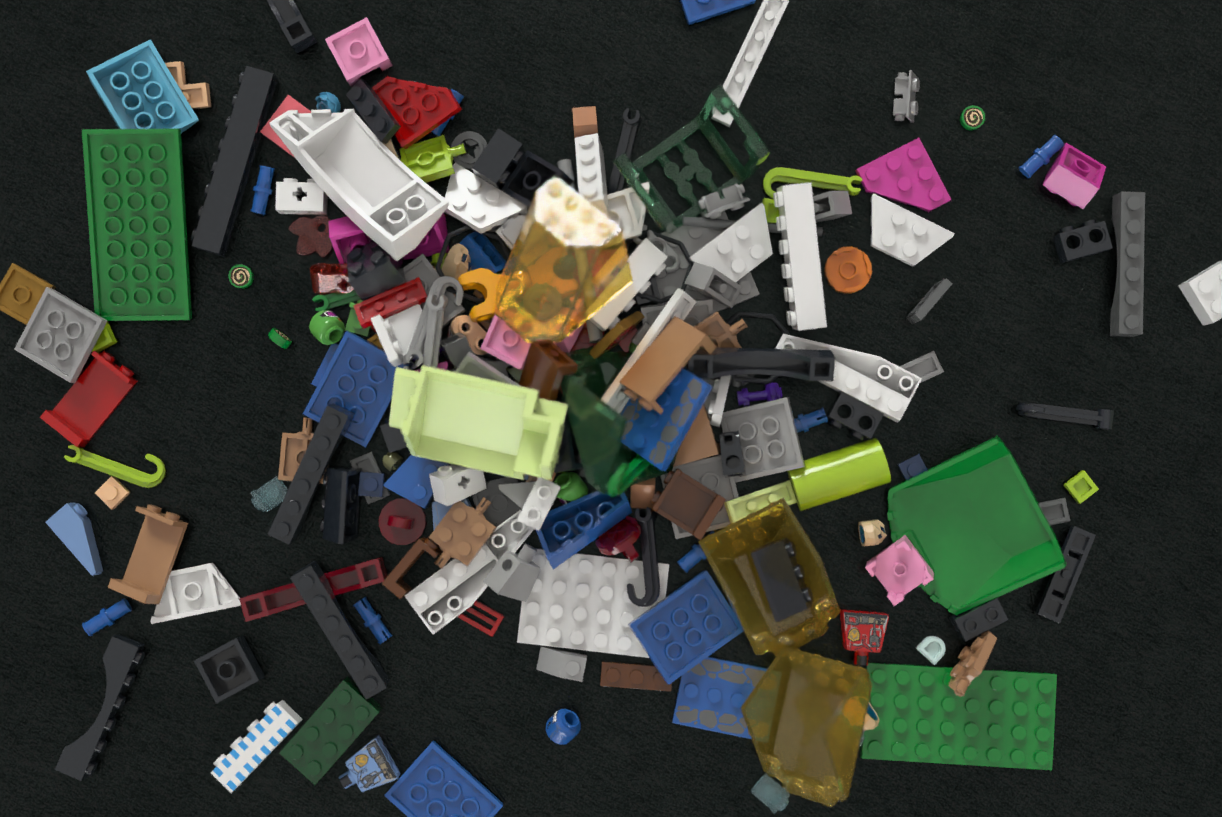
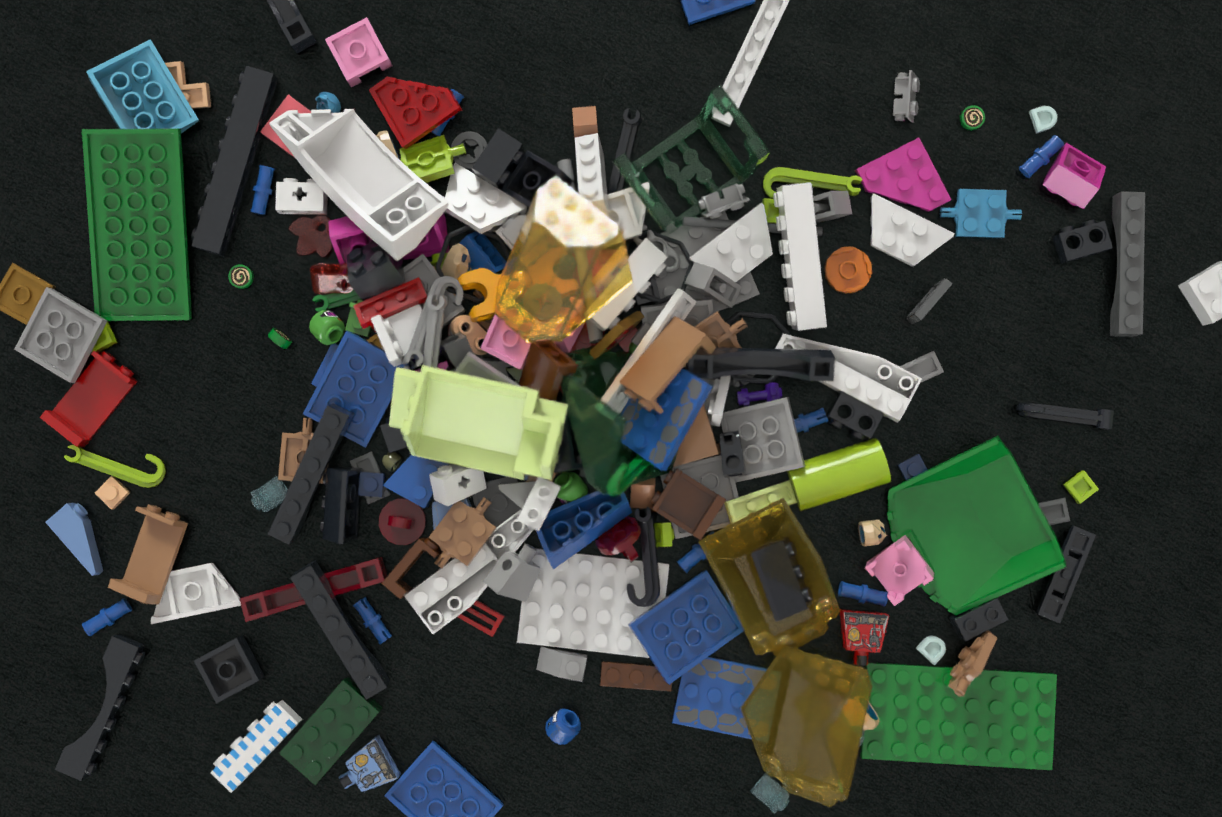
black plate [346,78,401,144] -> none
none -> lime plate [654,522,674,547]
none -> blue pin [838,581,888,607]
none -> dark azure plate [940,189,1022,238]
none -> light aqua tile [1029,106,1057,134]

